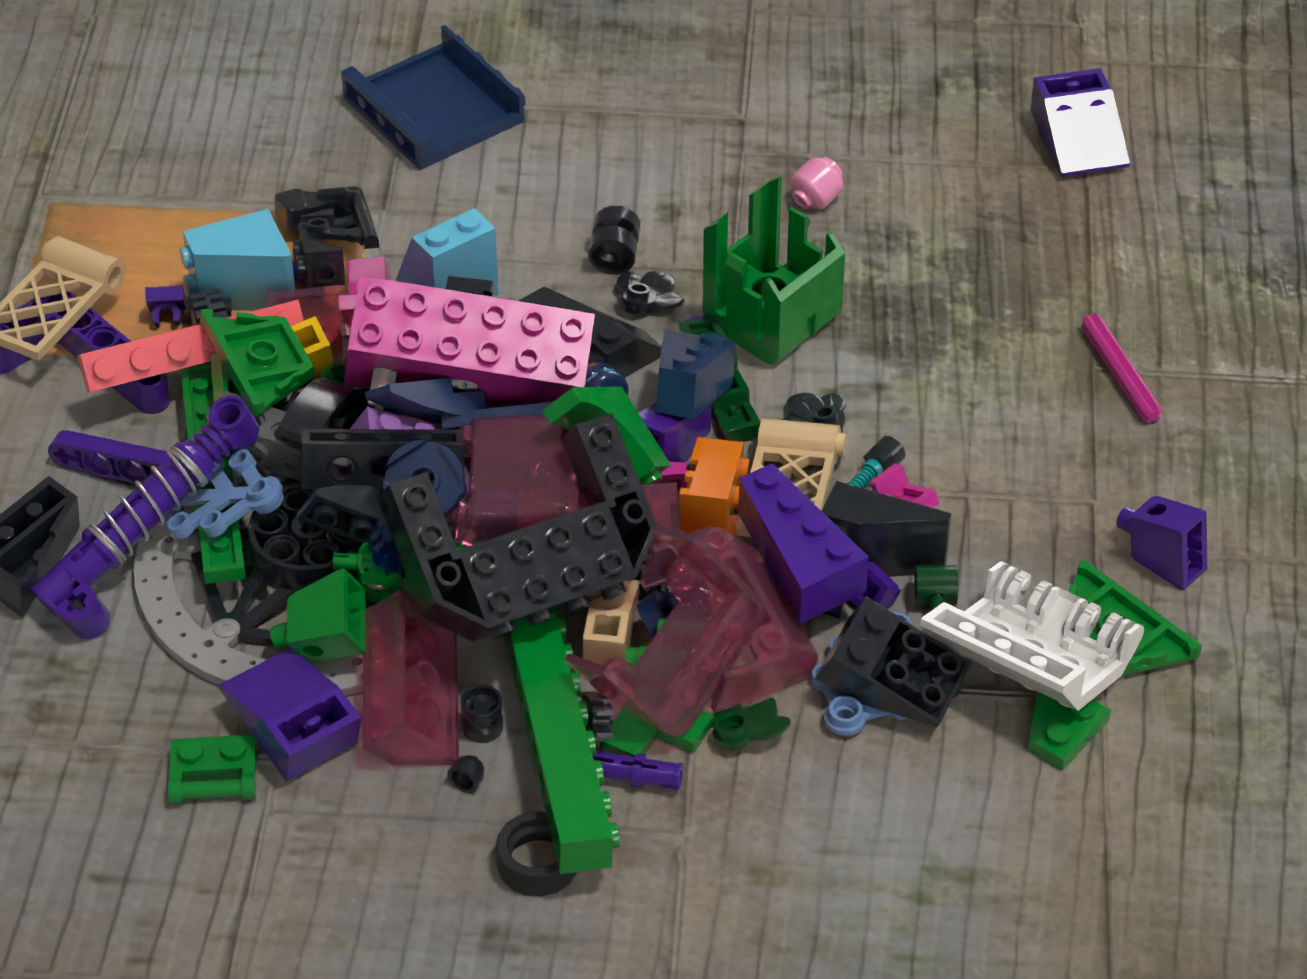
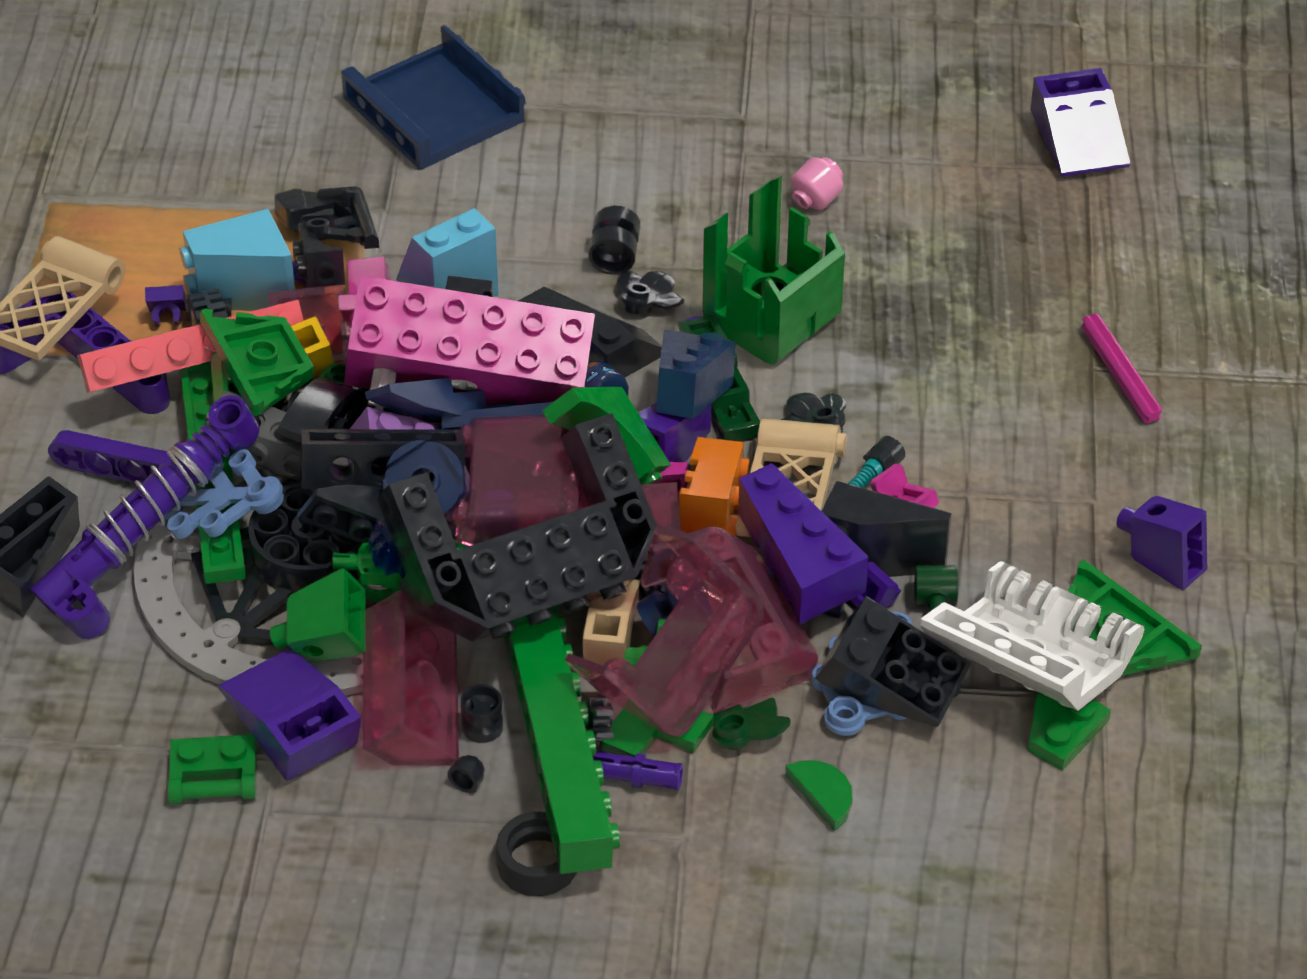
none -> green tile [785,760,853,830]

